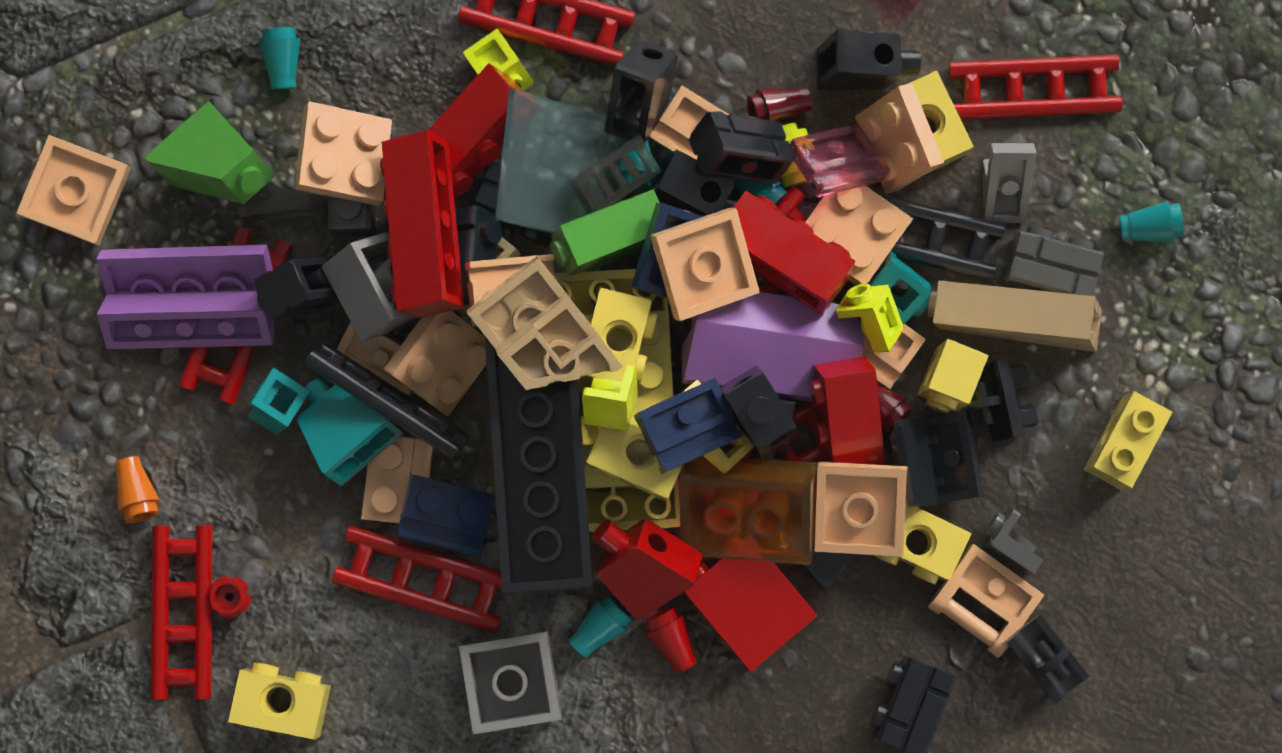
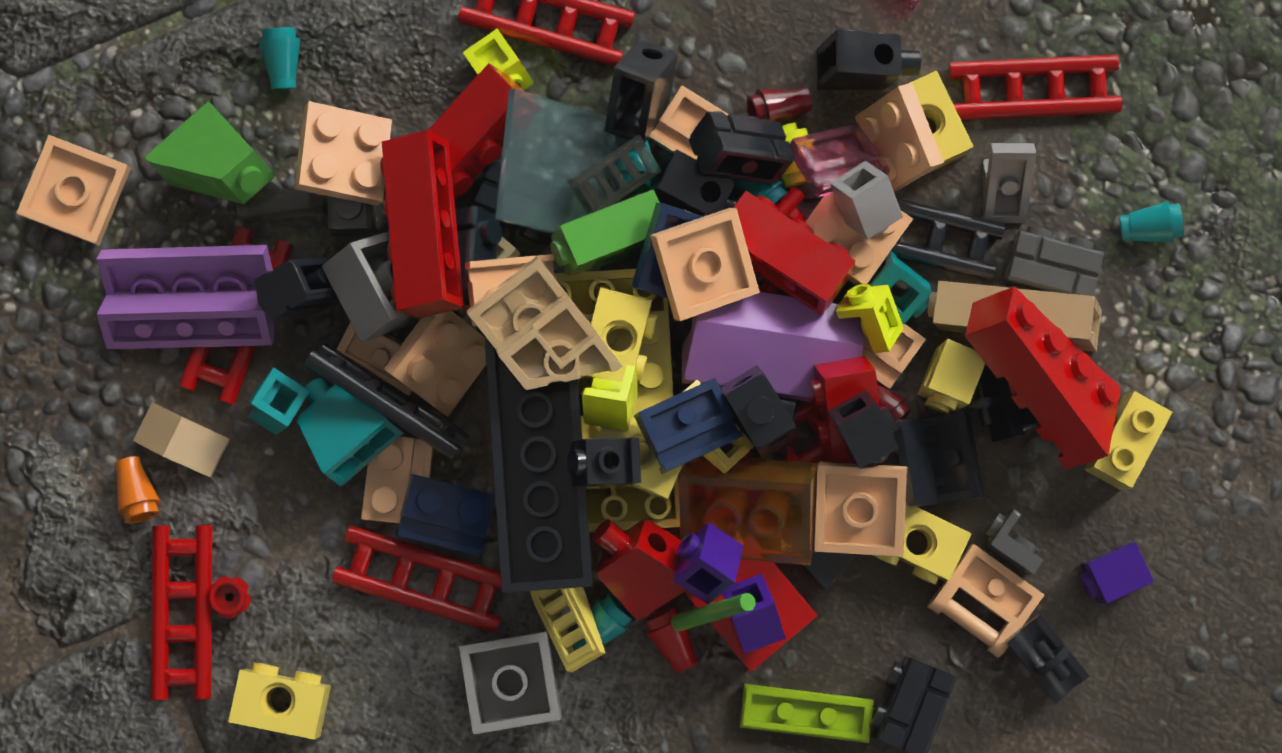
none -> tan slope [133,402,230,477]
none -> light yellow slope [530,587,605,672]
none -> black brick [567,437,641,487]
none -> bright green bar [671,593,756,631]
none -> dark purple brick [673,522,743,604]
none -> dark purple brick [722,574,786,654]
none -> lime tile [739,684,874,743]
none -> black brick [827,390,899,469]
none -> light grey brick [830,161,903,240]
none -> red wedge [965,286,1121,470]
none -> dark purple brick [1079,542,1154,604]

